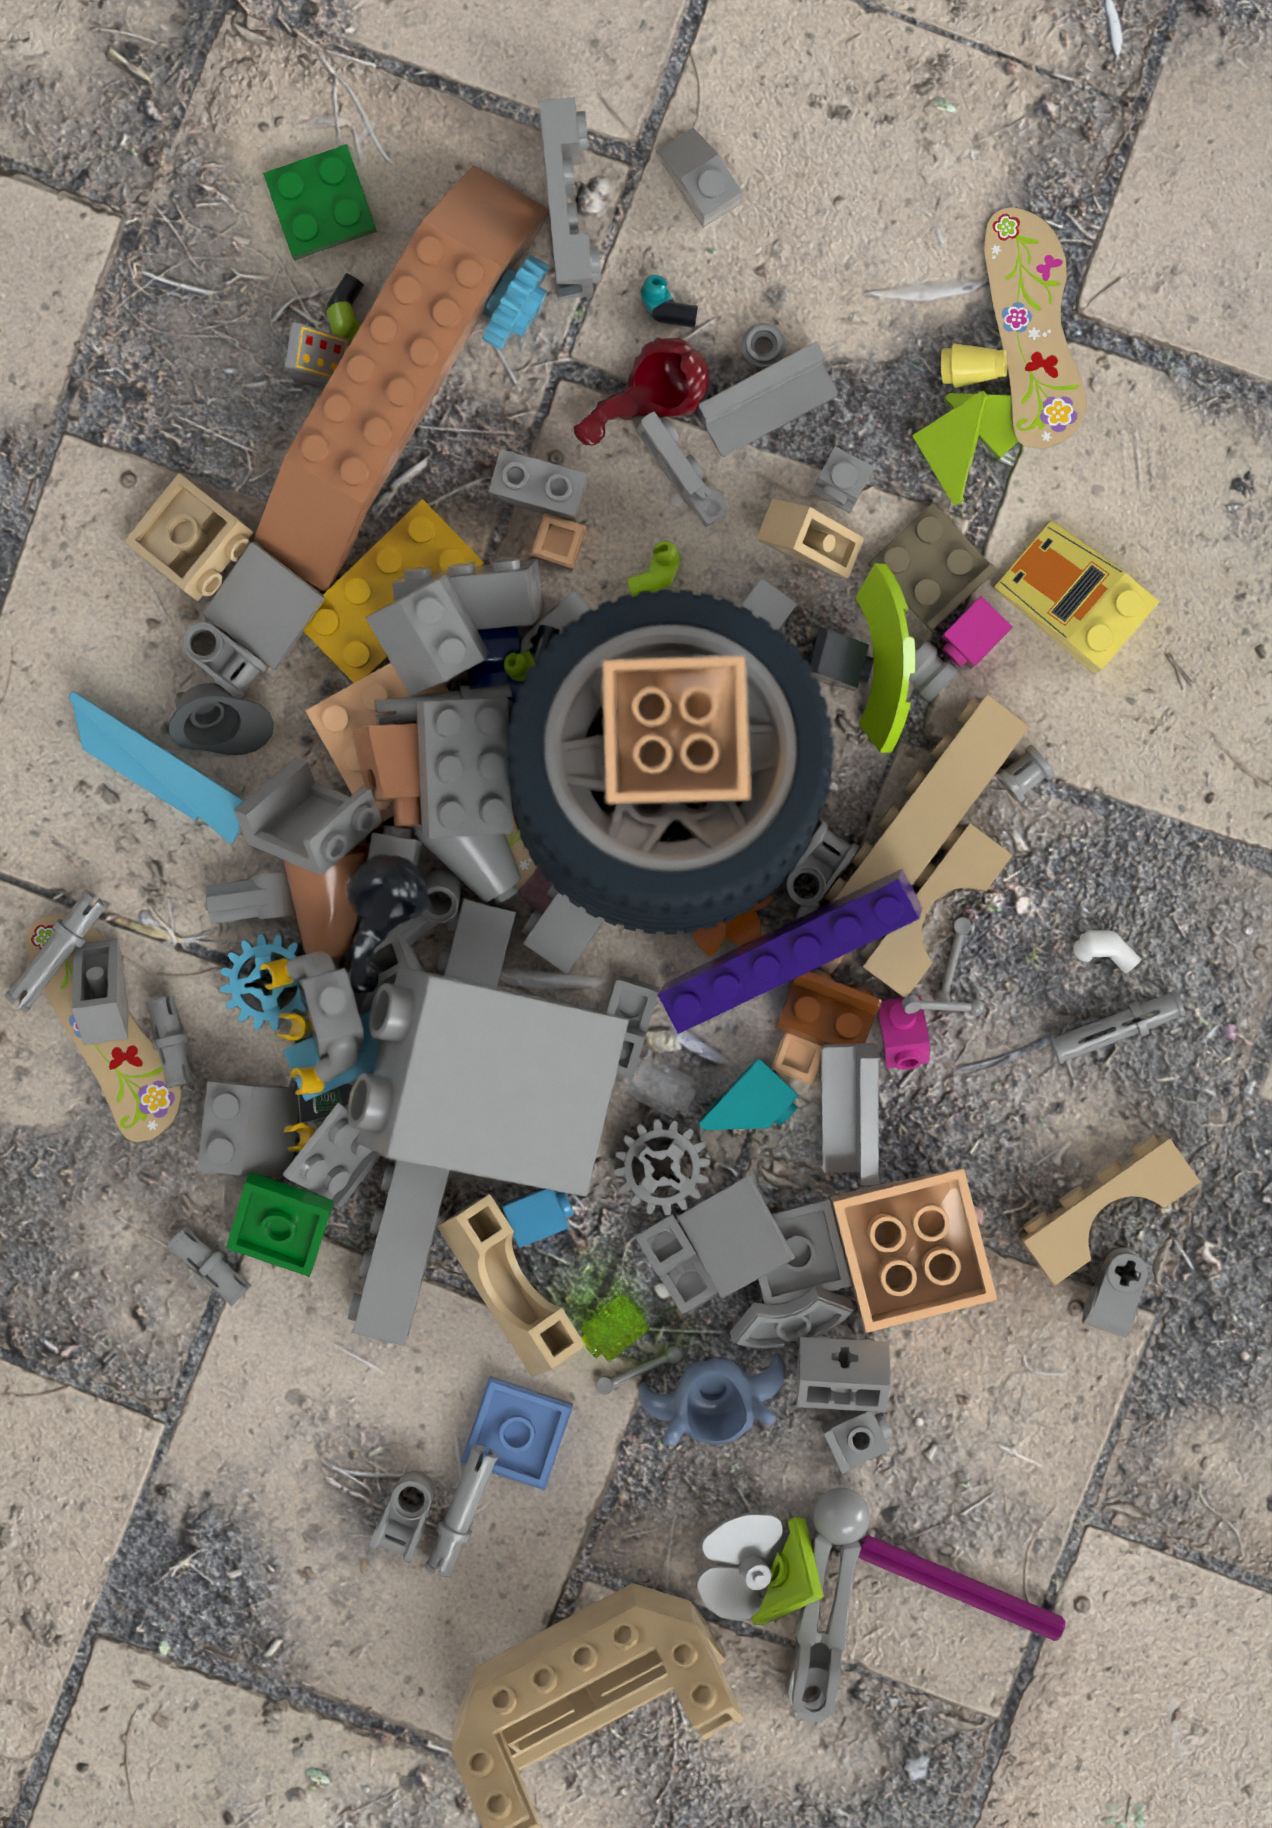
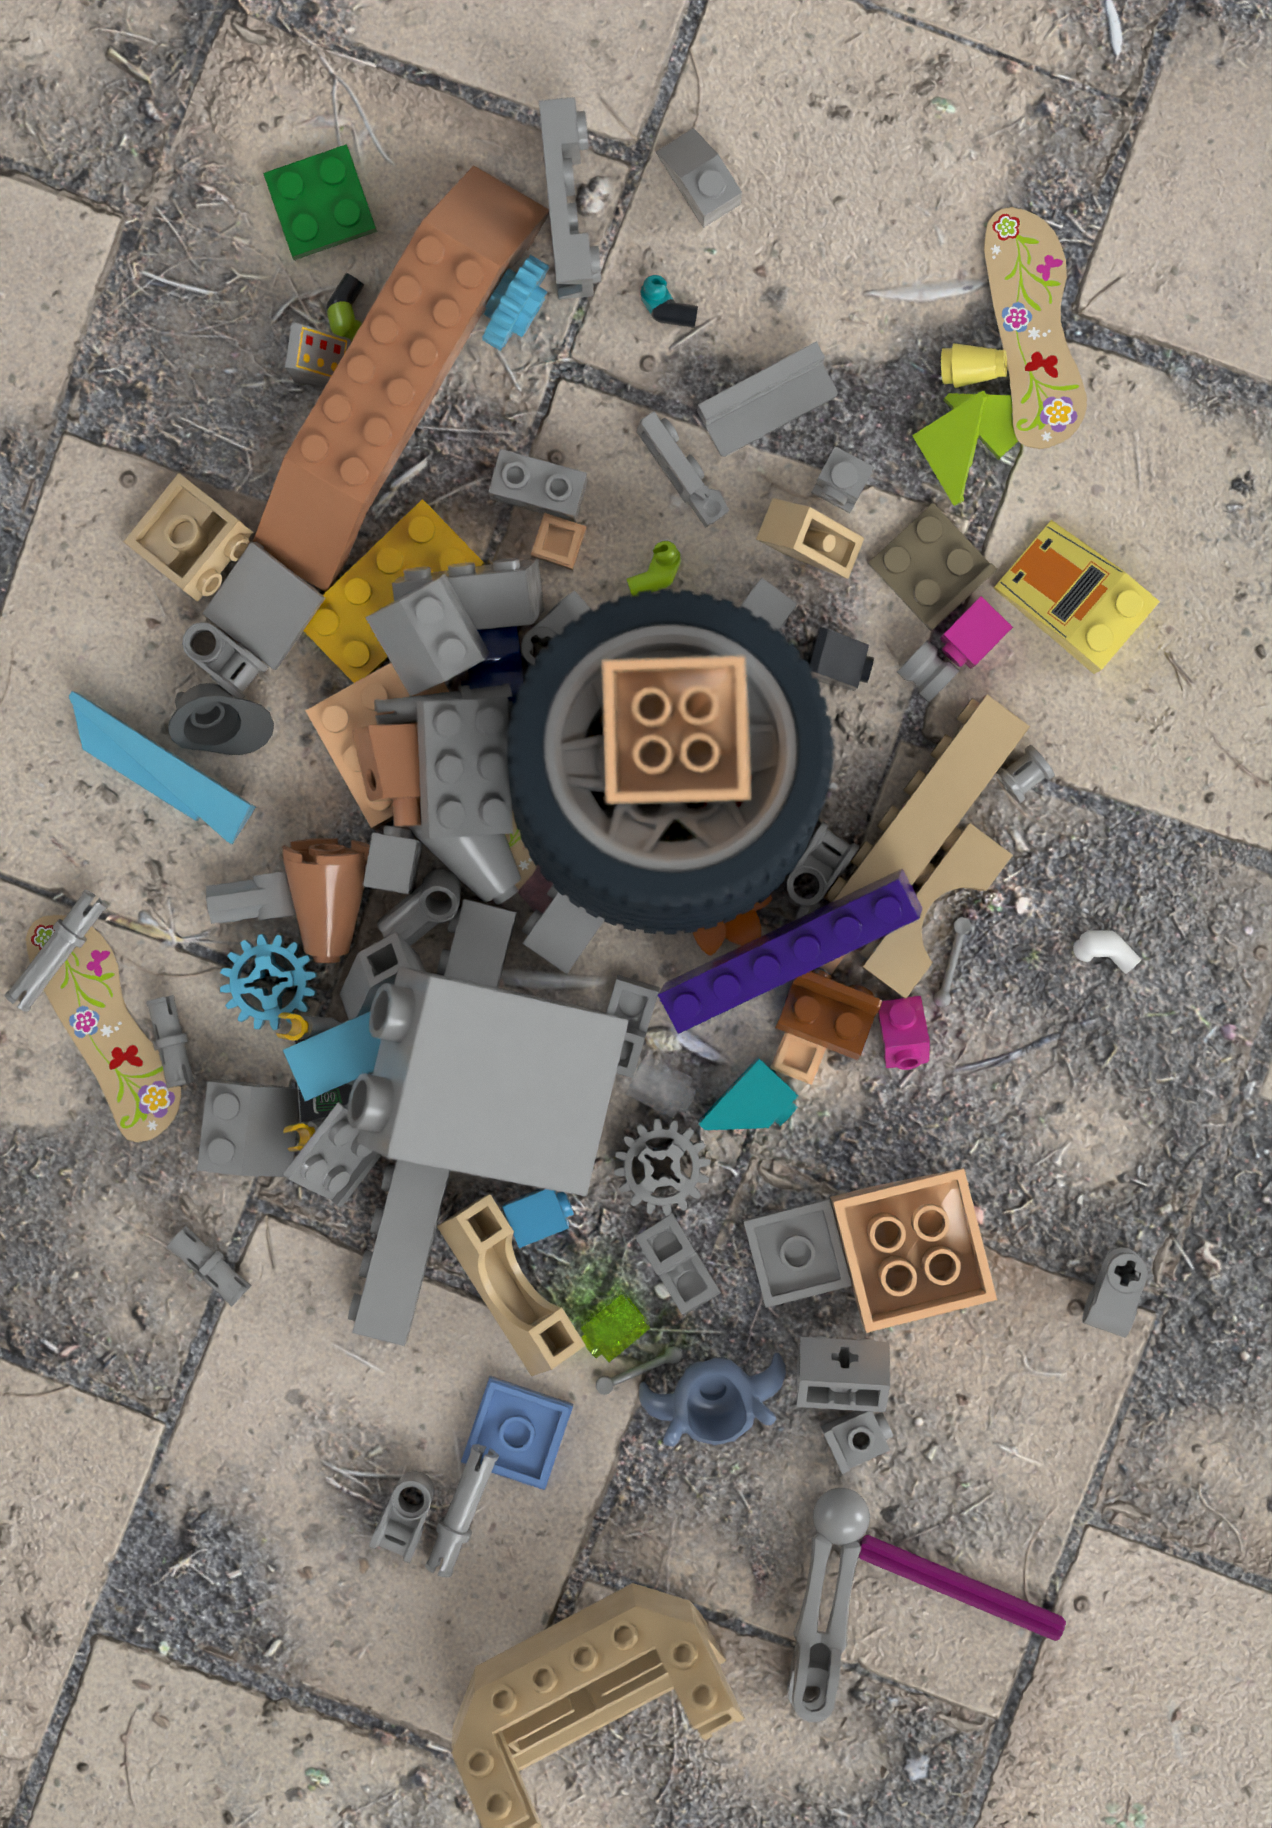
light grey slope [71,939,129,1045] -> none
green plate [226,1172,335,1277] -> none
light grey panel [234,757,382,876] -> none
light grey torso [260,952,364,1095] -> none
black hair [345,854,430,993] -> none
arm [504,624,560,681] -> none
dark red hair [573,337,710,446] -> none
light grey piece [677,1174,795,1299] -> none
light grey piece [696,1513,790,1621] -> none
light grey tile [730,1286,854,1349] -> none
light grey plate [741,323,786,369] -> none
lime tile [751,1517,824,1626] -> none
light grey panel [821,1043,879,1185] -> none
lime tile [855,563,915,753] -> none
light grey hinge [902,995,984,1016] -> none
tan arch [1018,1134,1201,1285] -> none
light grey pin [1050,990,1186,1064] -> none

